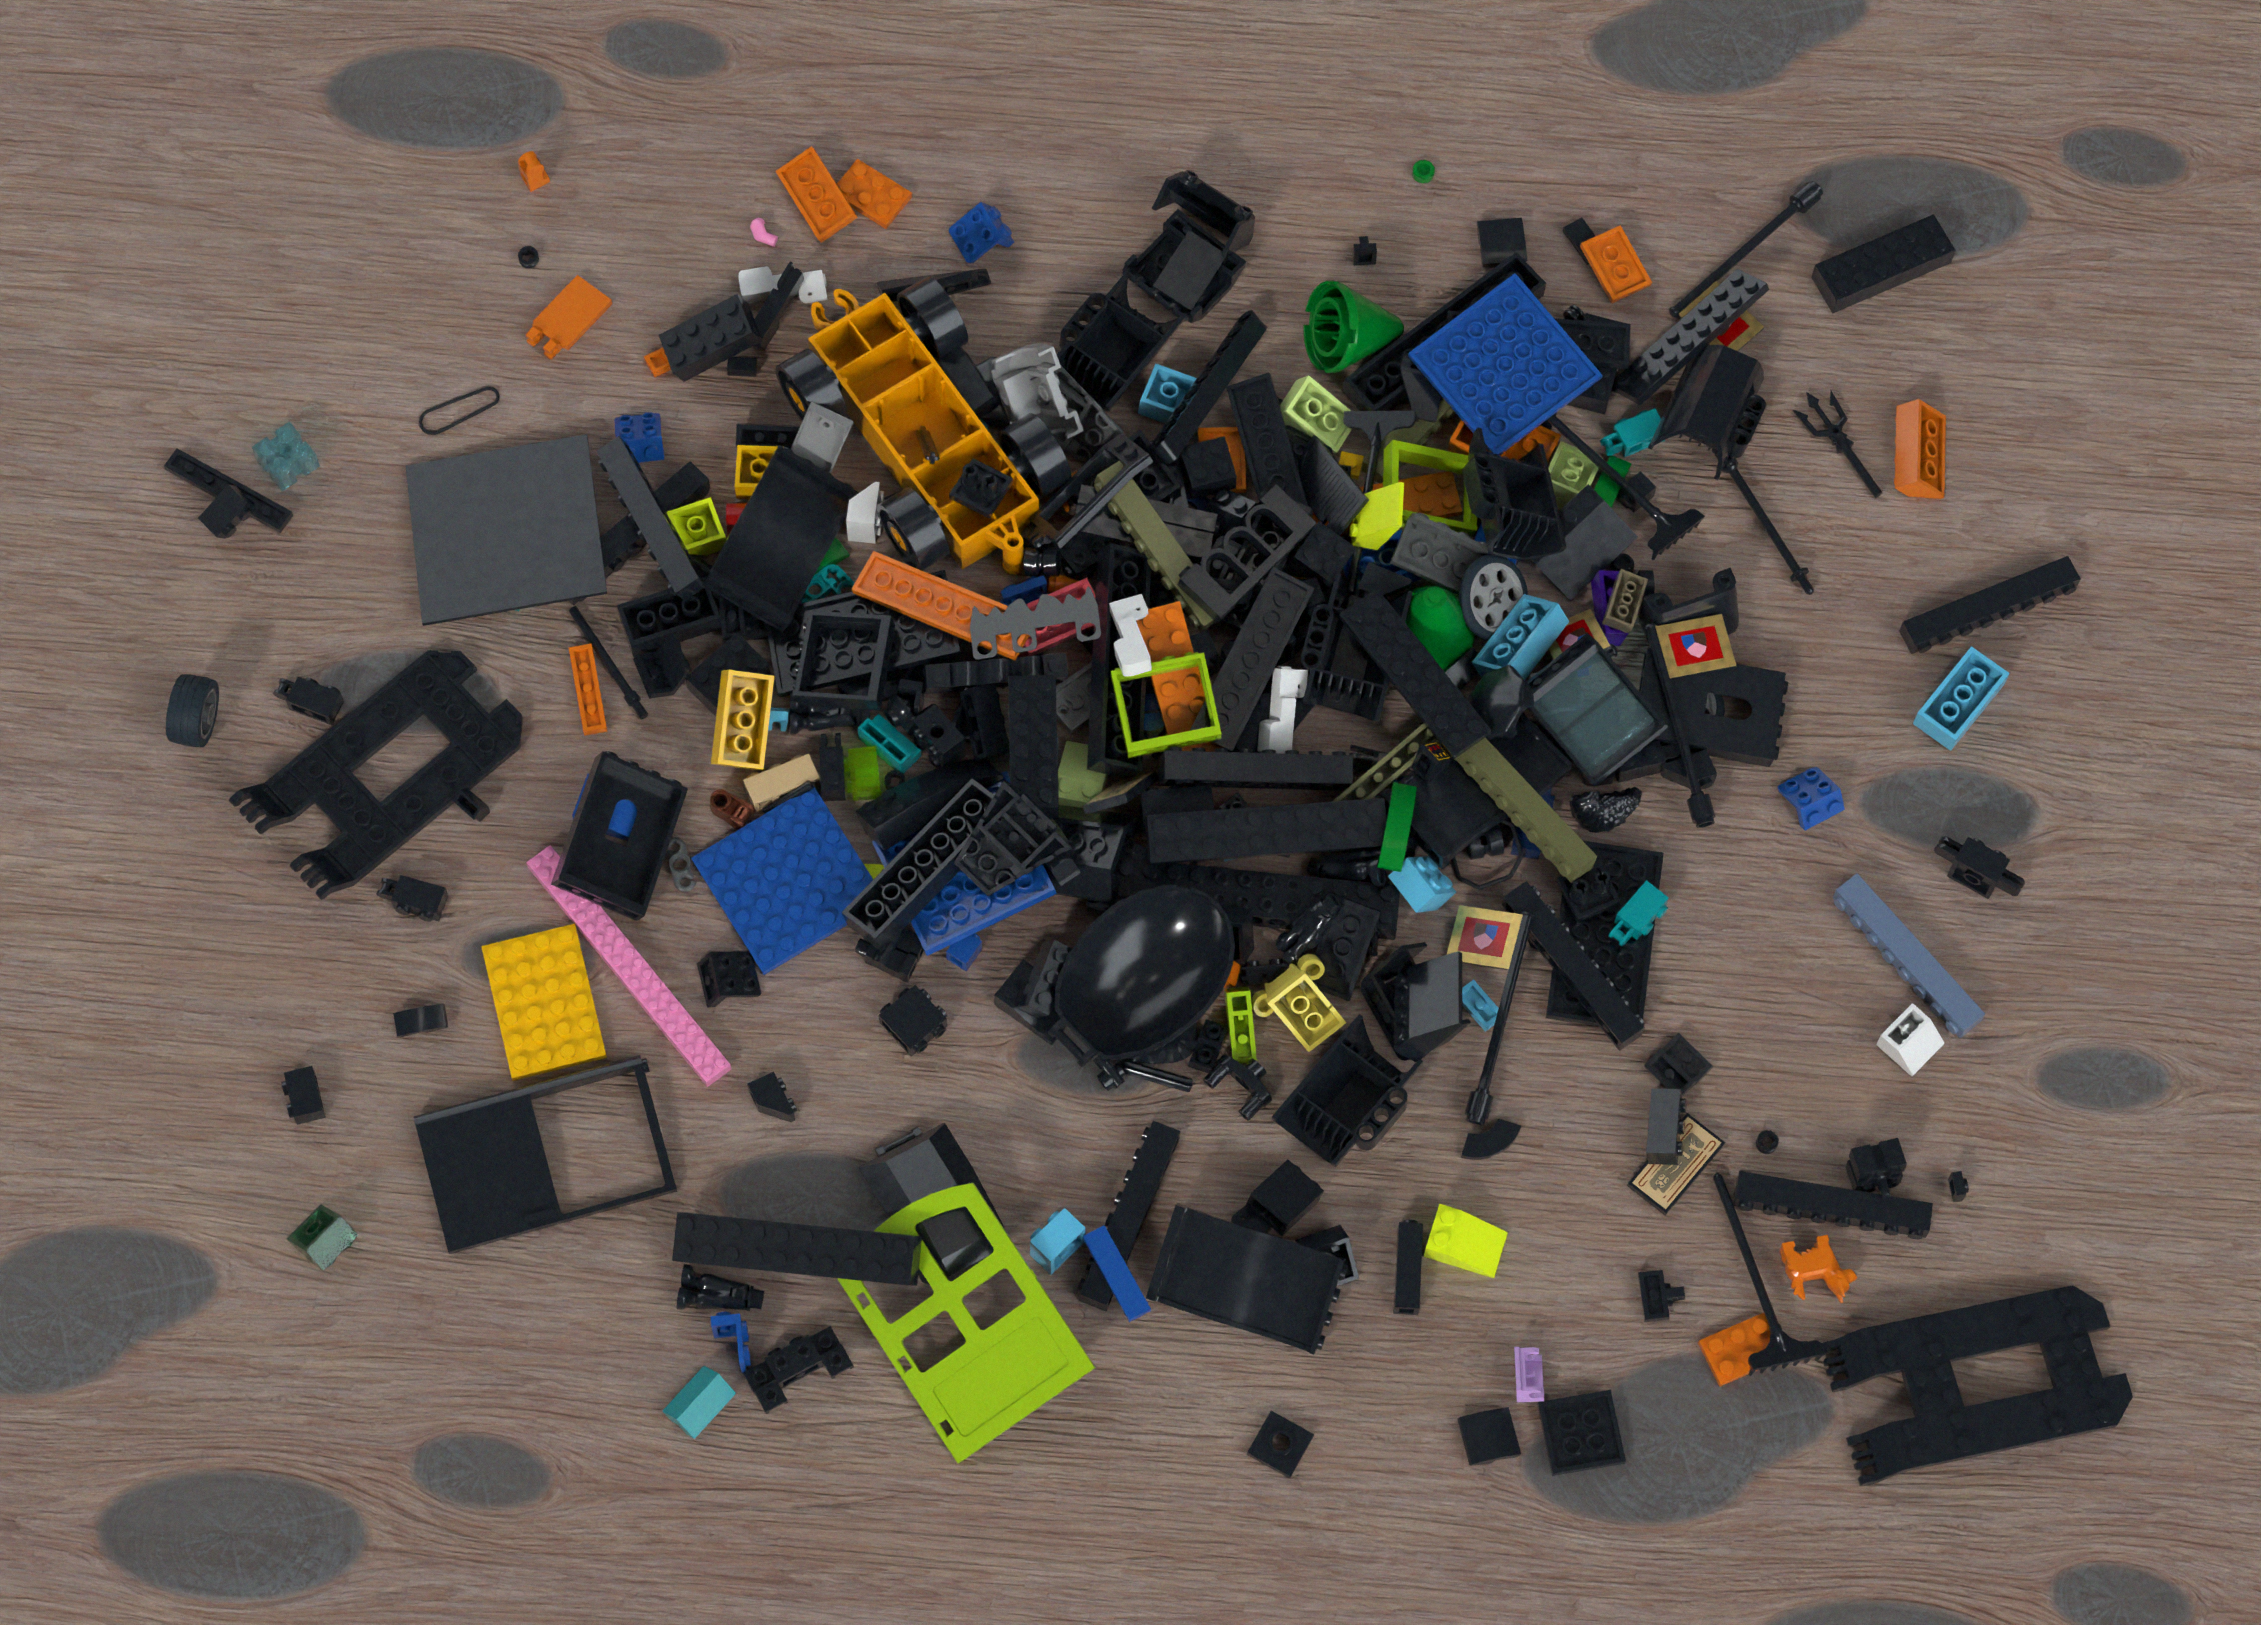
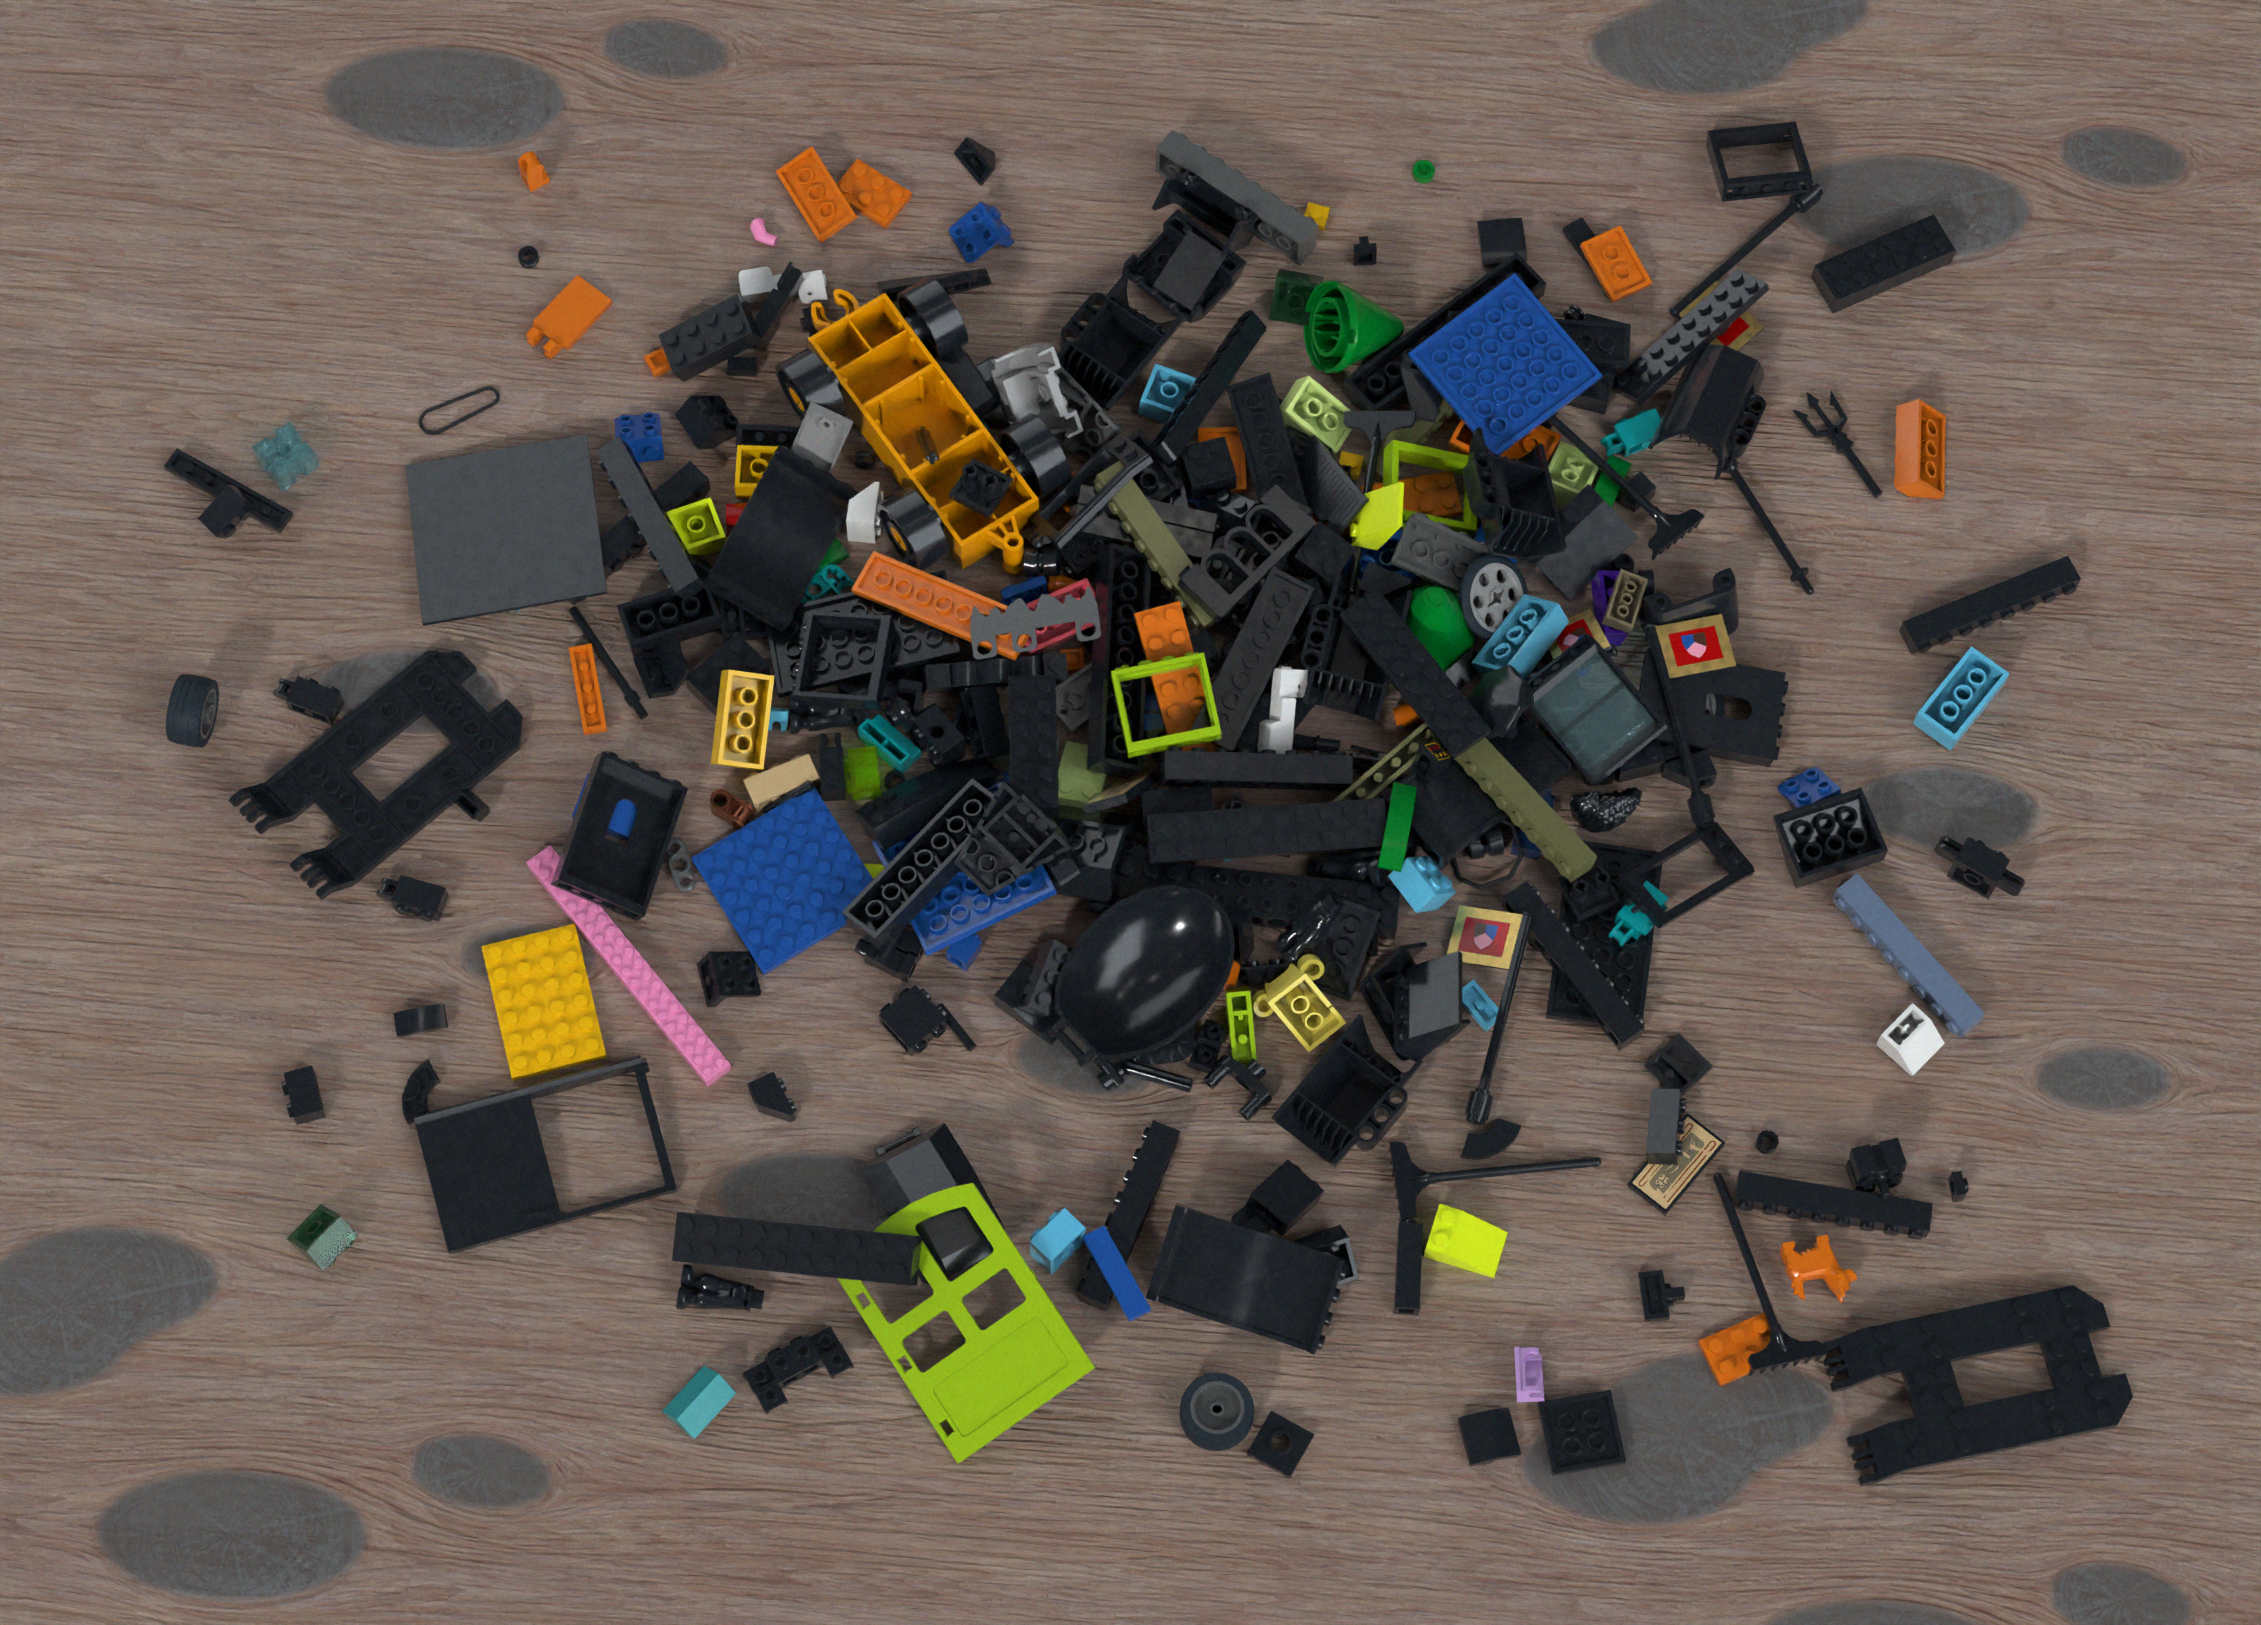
blue bracket [710,1312,751,1373] -> none
white piece [1109,594,1152,676] -> none
none -> black tile [402,1060,440,1125]
none -> black slope [675,395,738,449]
none -> black plate [800,306,818,337]
none -> black bush [854,450,876,470]
none -> black piece [939,1003,977,1052]
none -> black slope [954,137,995,185]
none -> orange tile [1060,648,1085,673]
none -> dark grey brick [1155,130,1318,266]
none -> wheel [1179,1372,1254,1451]
none -> clear green slope [1269,269,1323,325]
none -> black axle [1293,734,1340,753]
none -> yellow plate [1304,202,1330,231]
none -> black piece [1388,1142,1601,1222]
none -> orange brick [1393,702,1422,727]
none -> black animal [1619,822,1755,929]
none -> black window [1706,121,1812,202]
none -> black slope [1773,787,1888,888]

